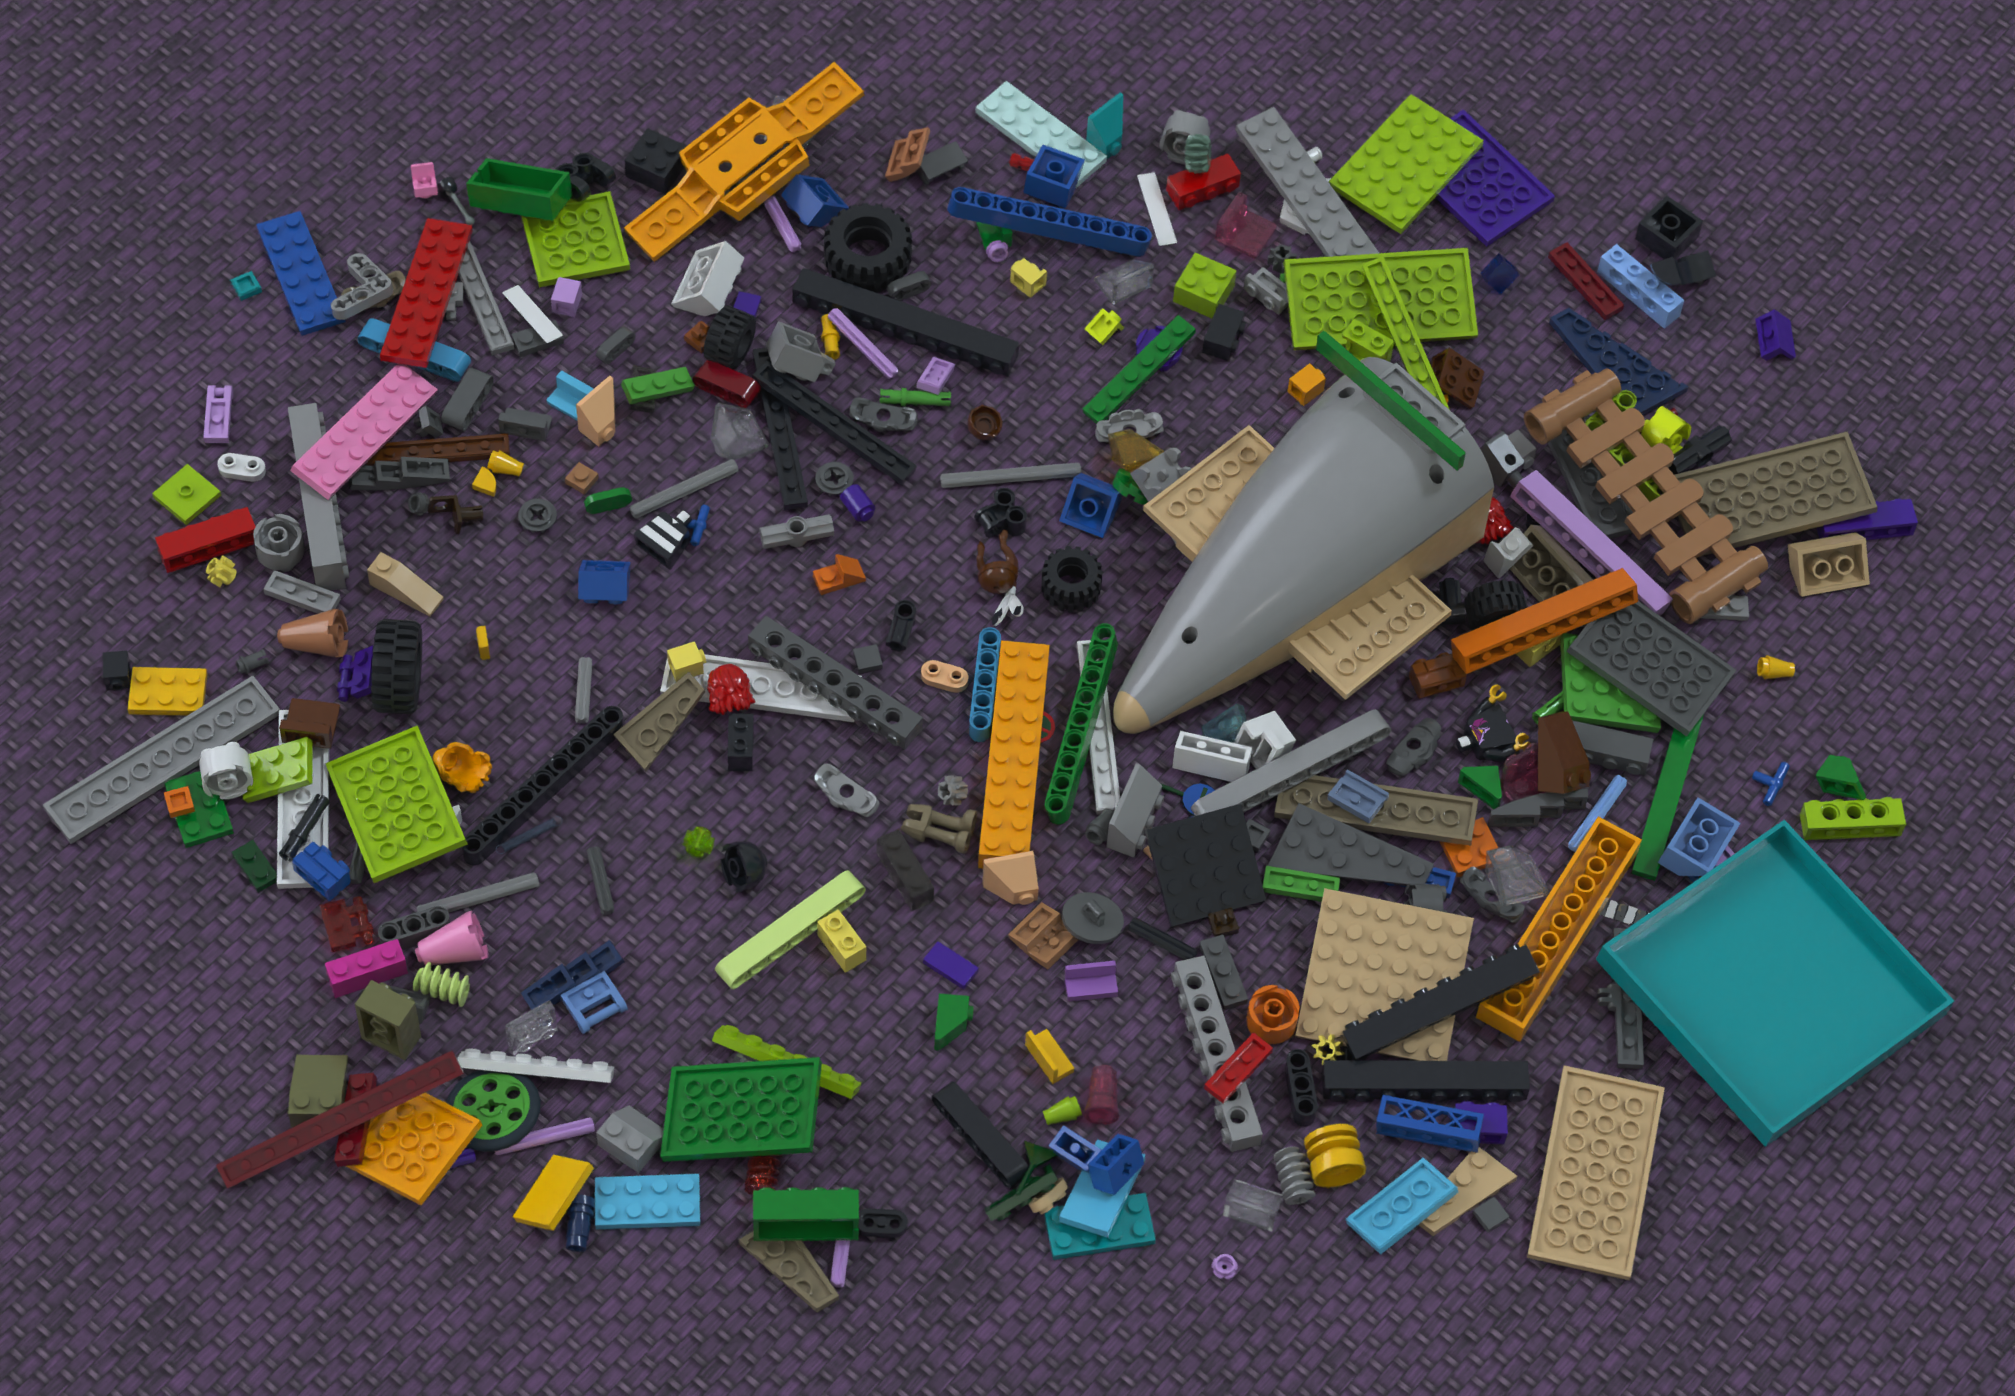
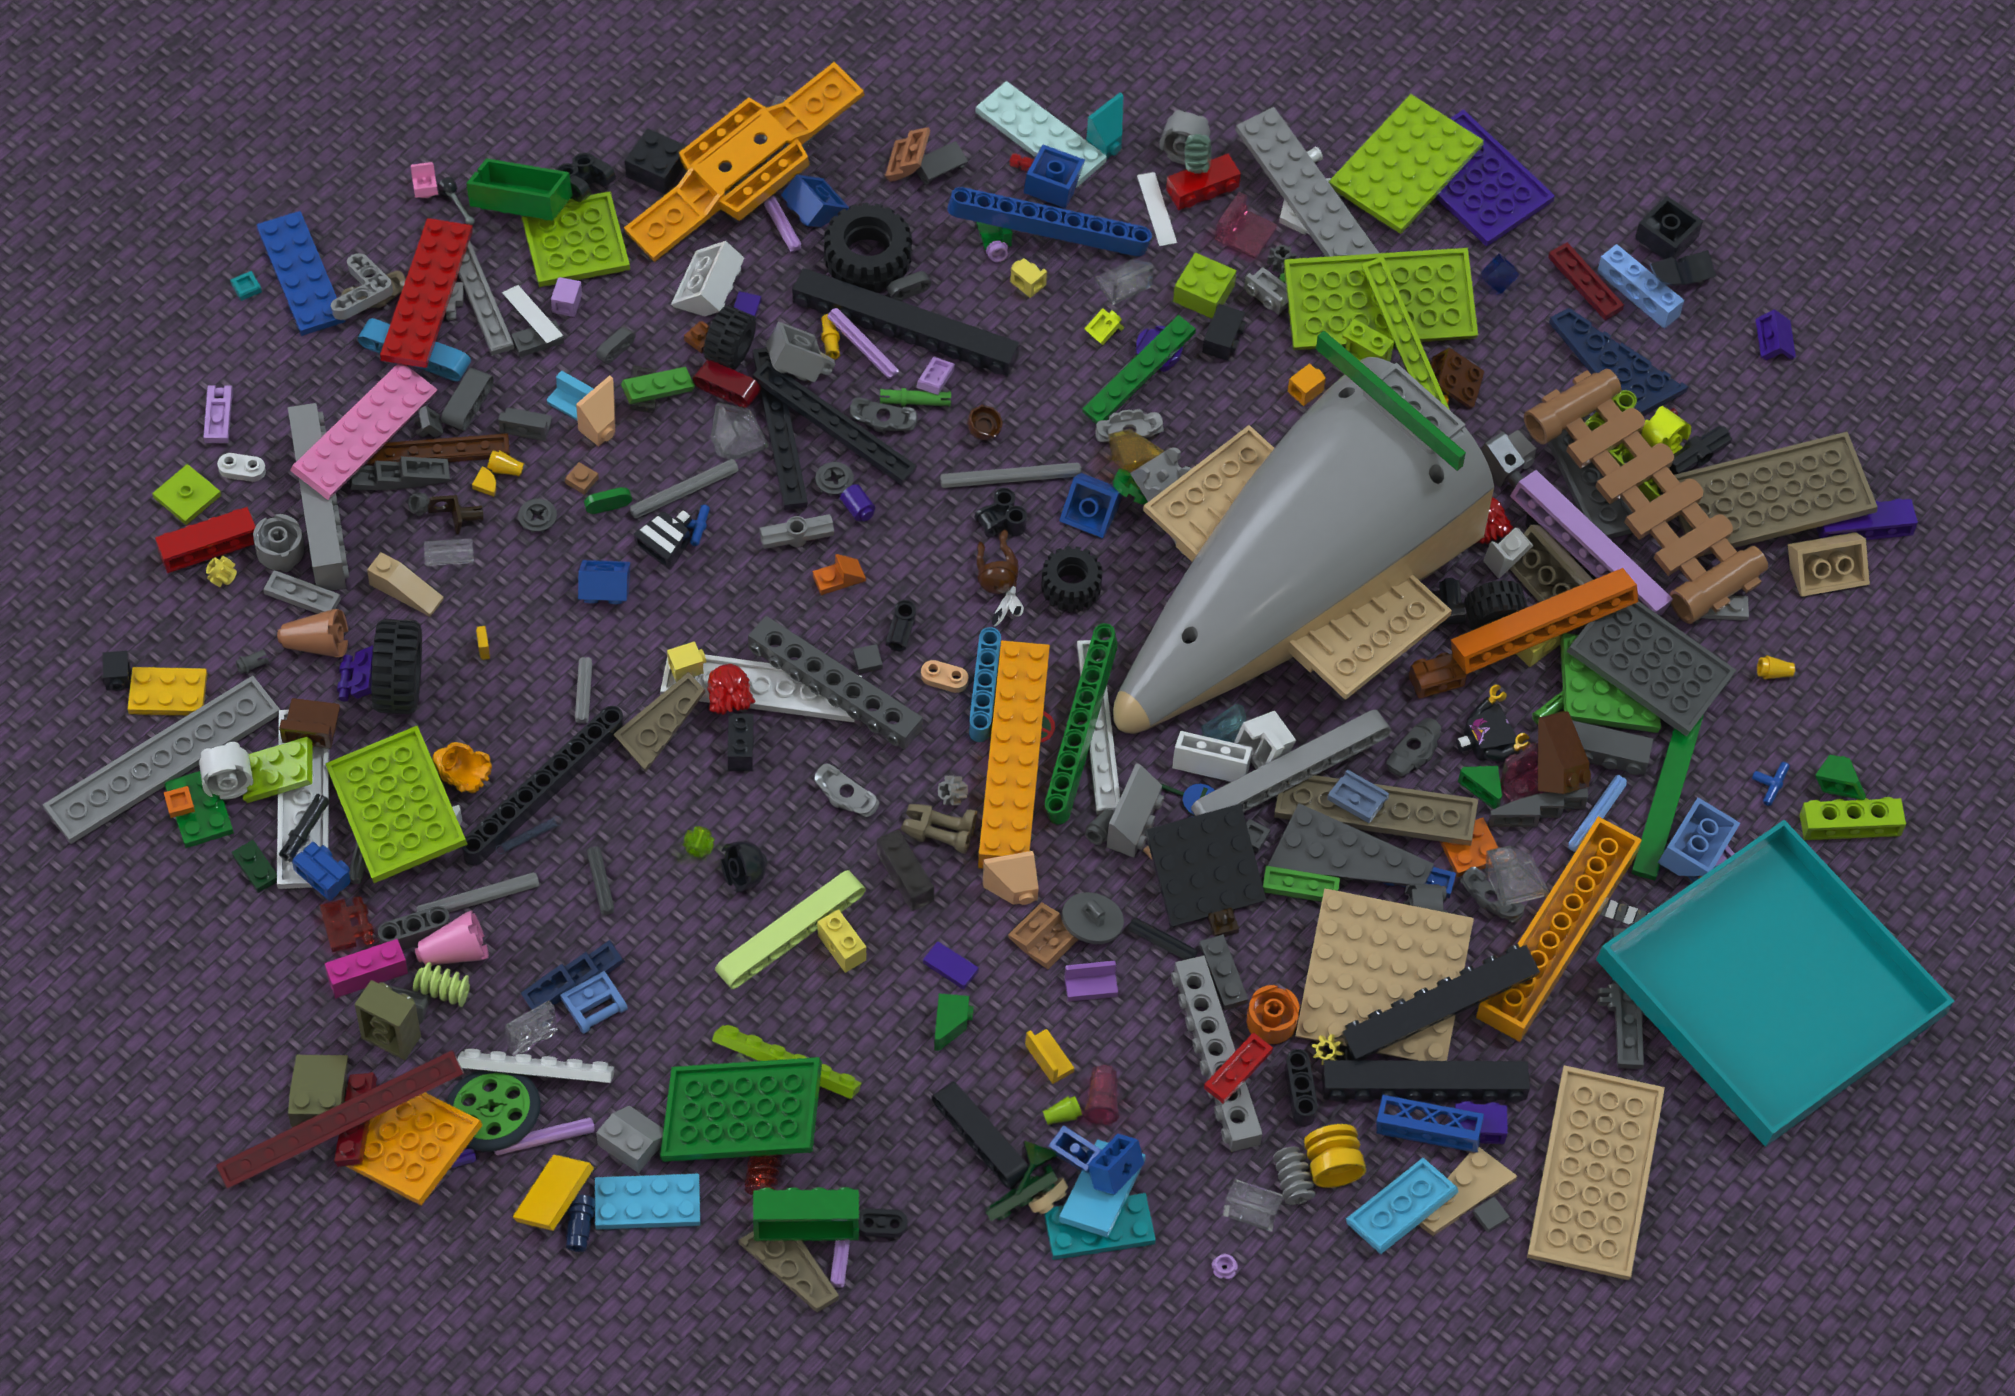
none -> clear hinge [424,539,475,568]

